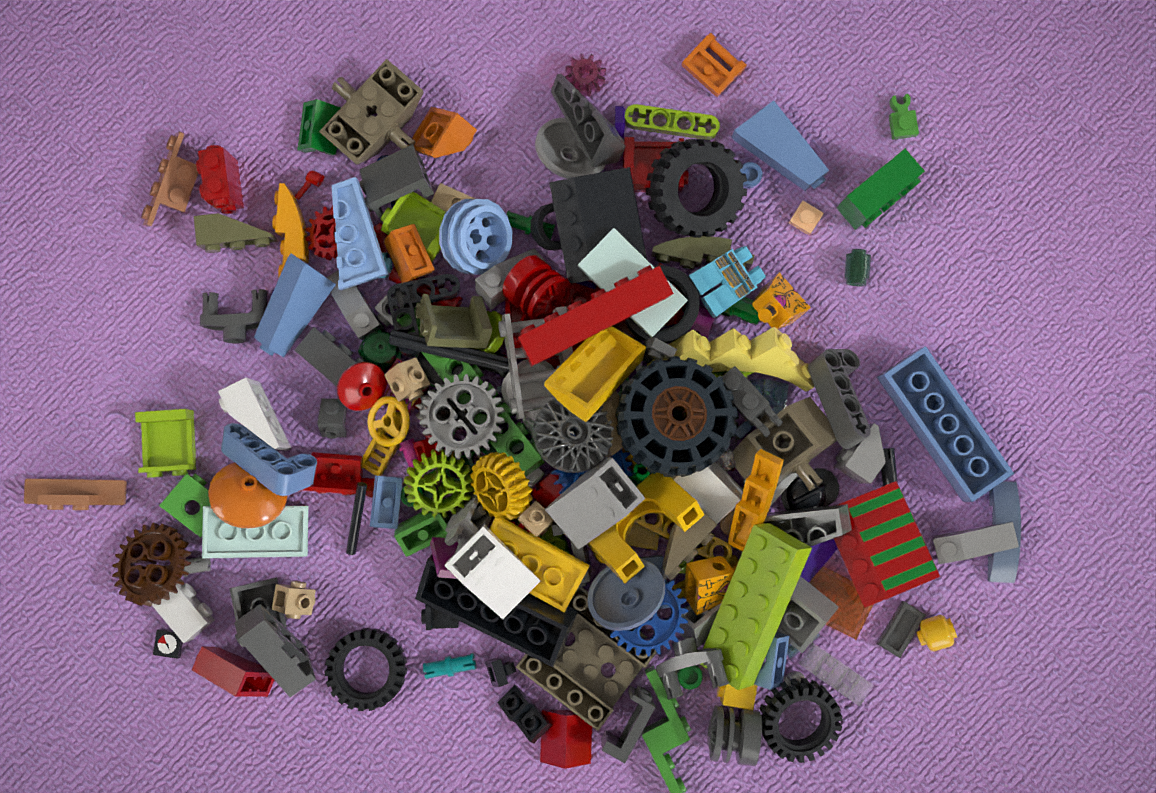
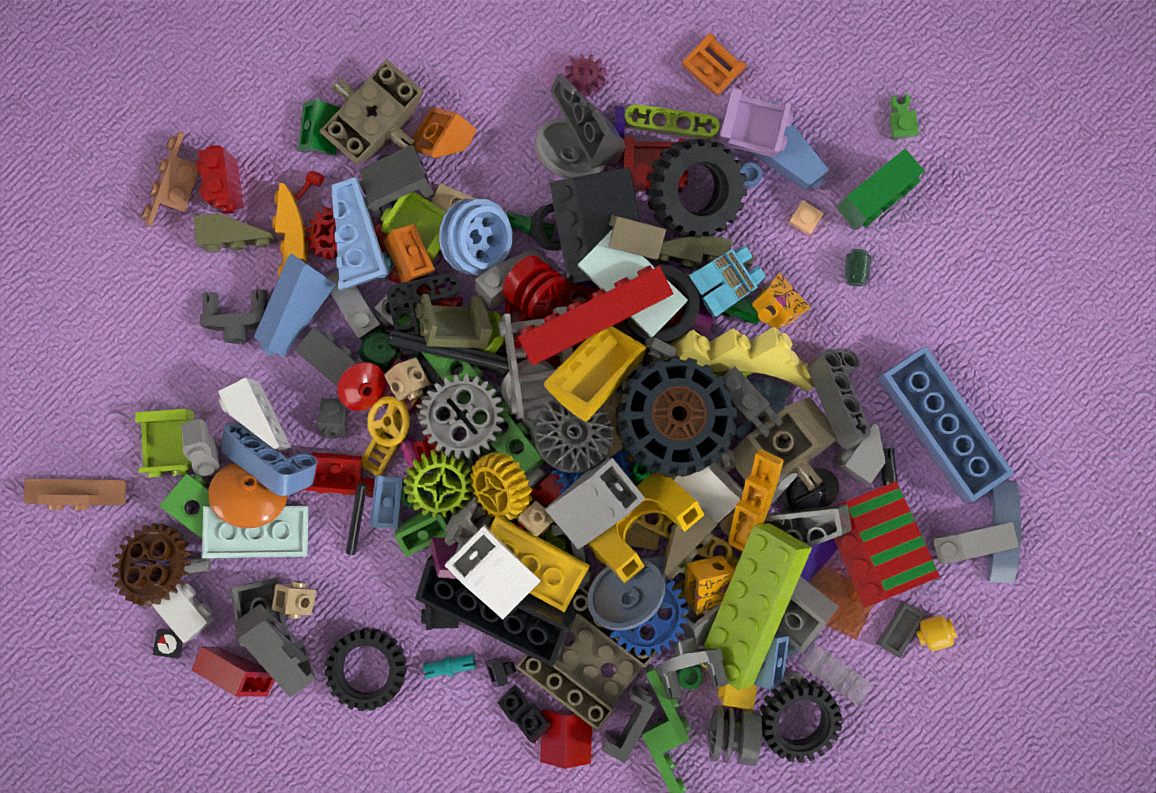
none -> light grey brick [181,418,219,477]
none -> dark tan panel [609,215,666,259]
none -> lavender panel [718,88,794,158]

